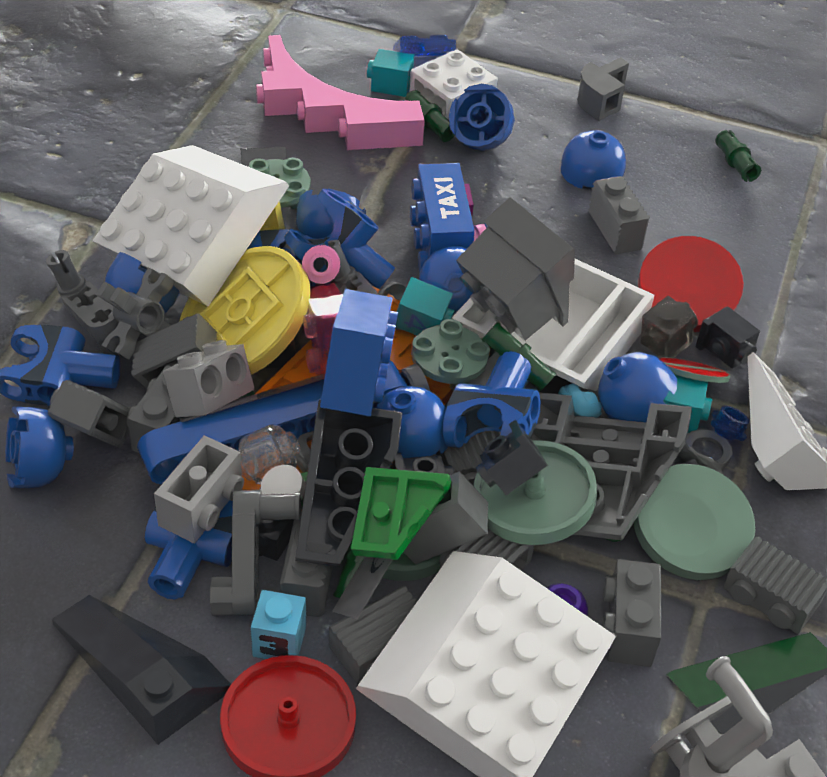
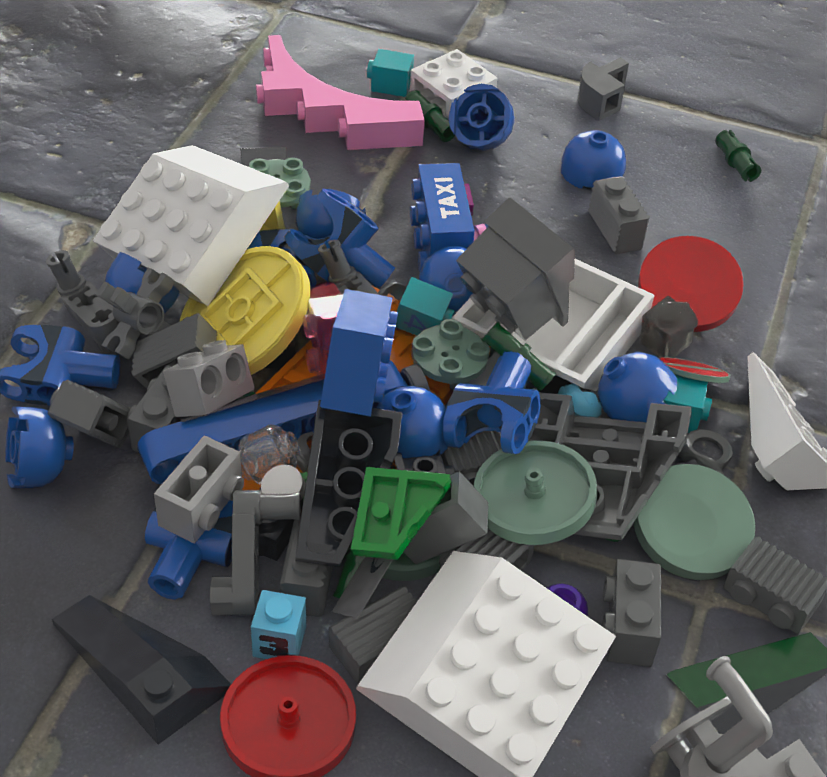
bright pink brick [302,245,340,284] -> none
clear blue wing [393,35,456,57] -> none
black brick [476,419,548,495] -> none
black brick [695,306,760,369] -> none
clear blue plate [710,405,749,441] -> none

